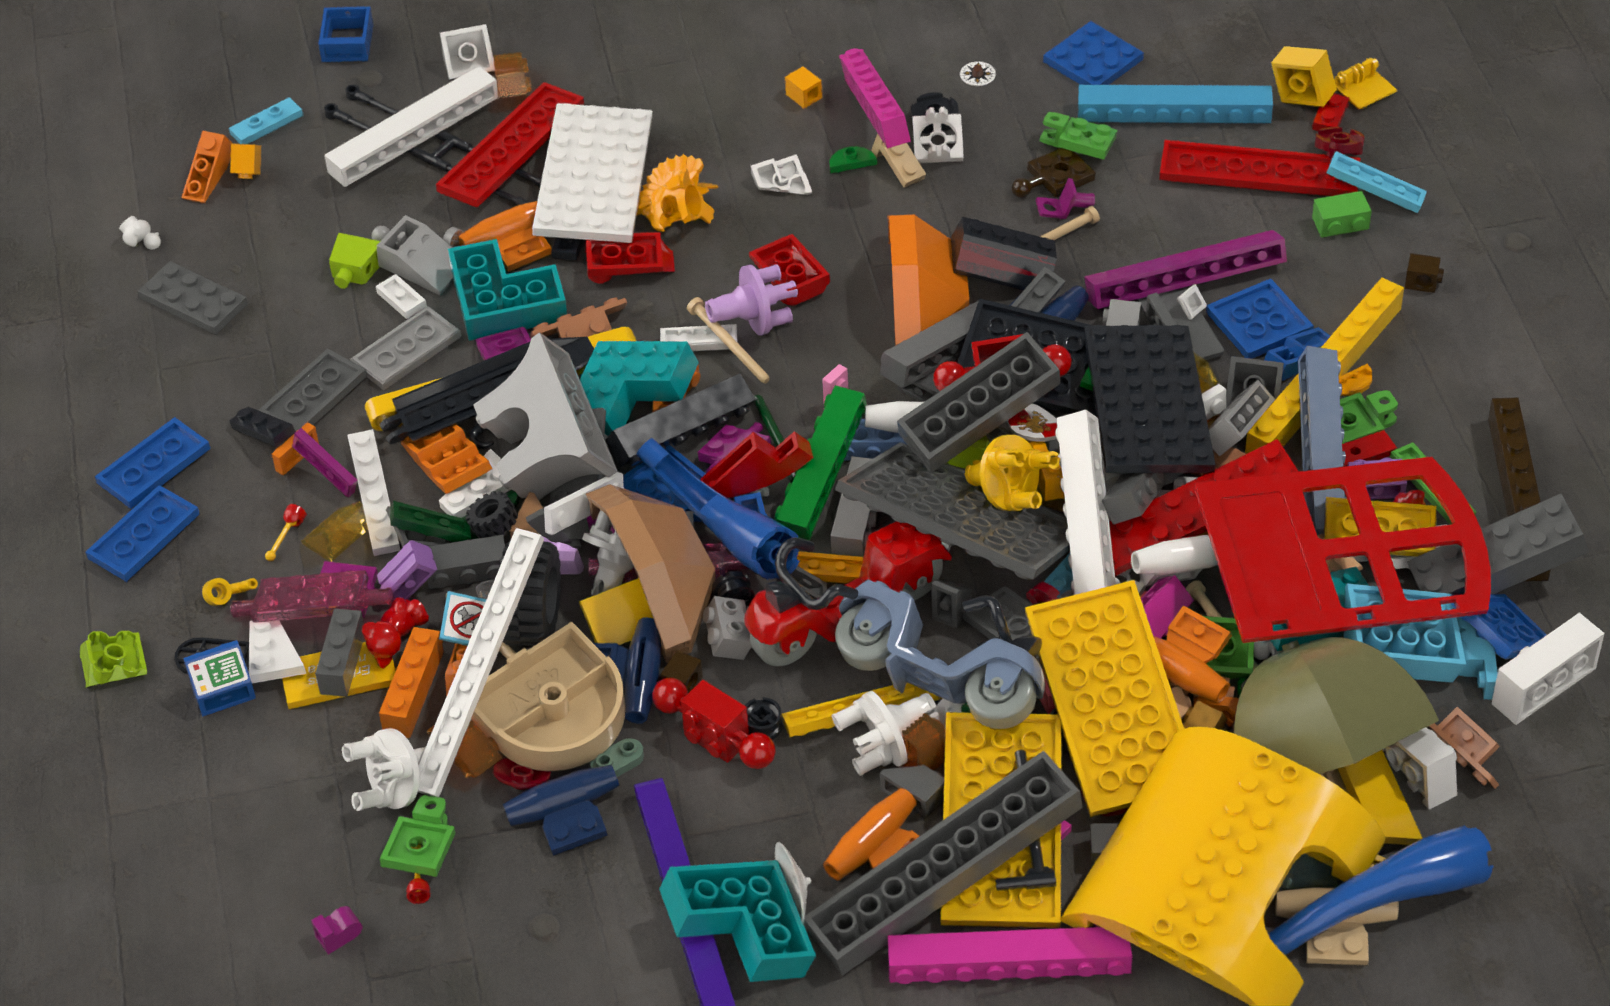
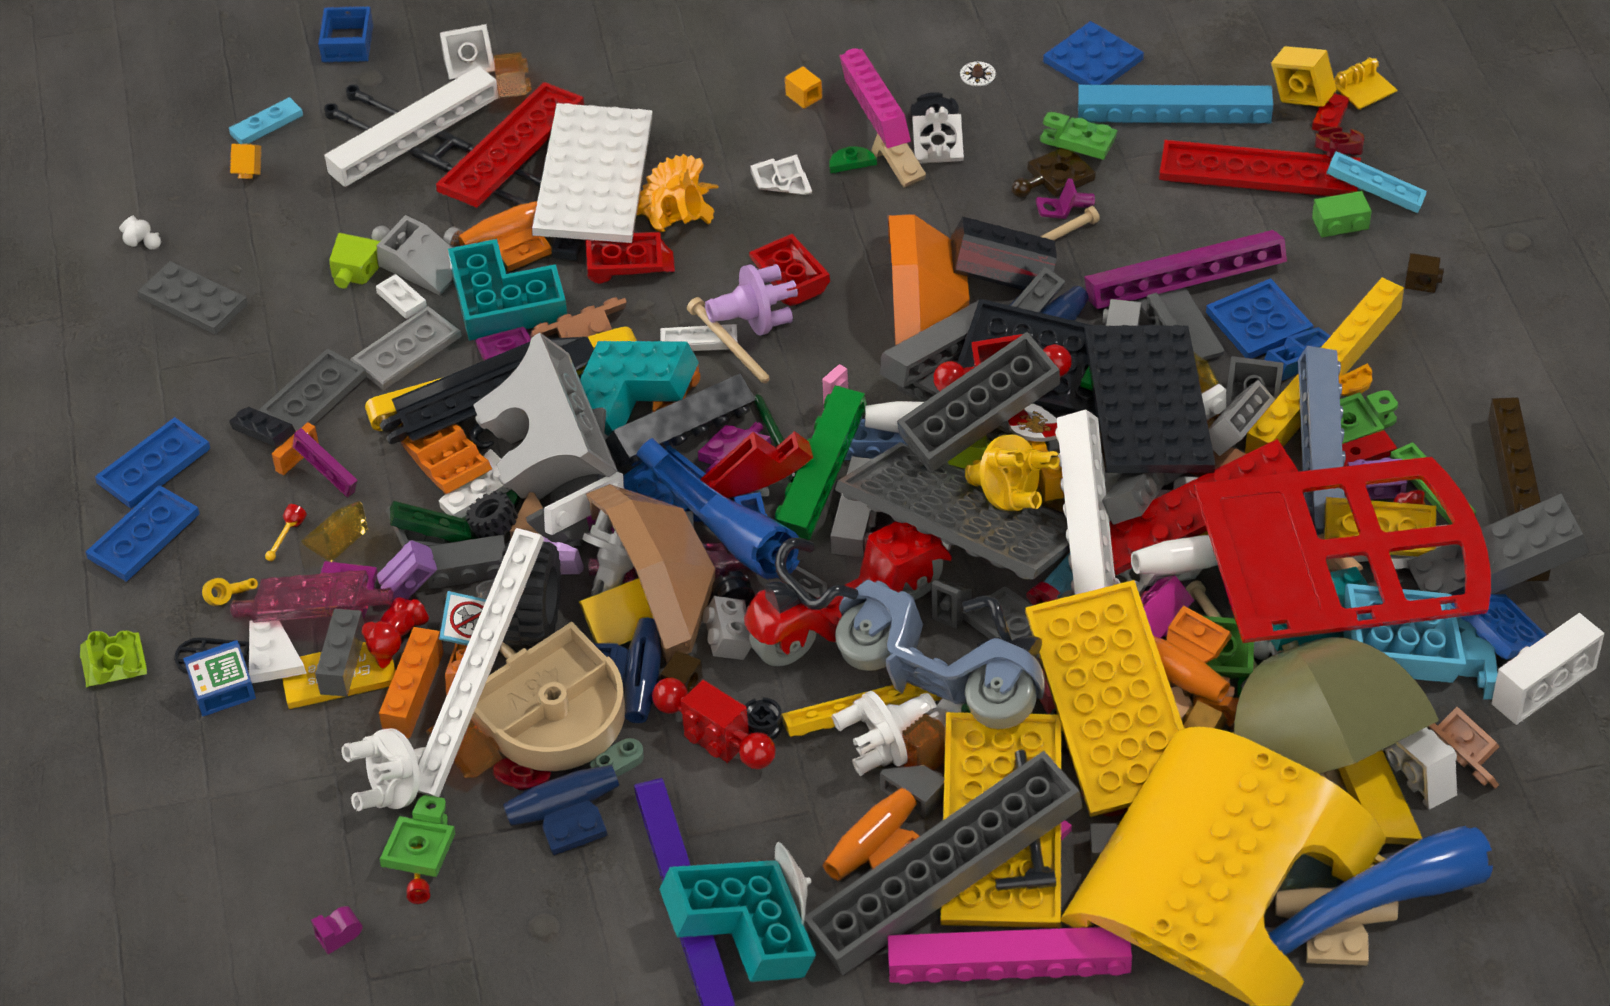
orange slope [181,131,233,203] -> none
white plate [347,429,400,556] -> none
light orange plate [797,551,863,584] -> none
white slope [1177,284,1207,320] -> none

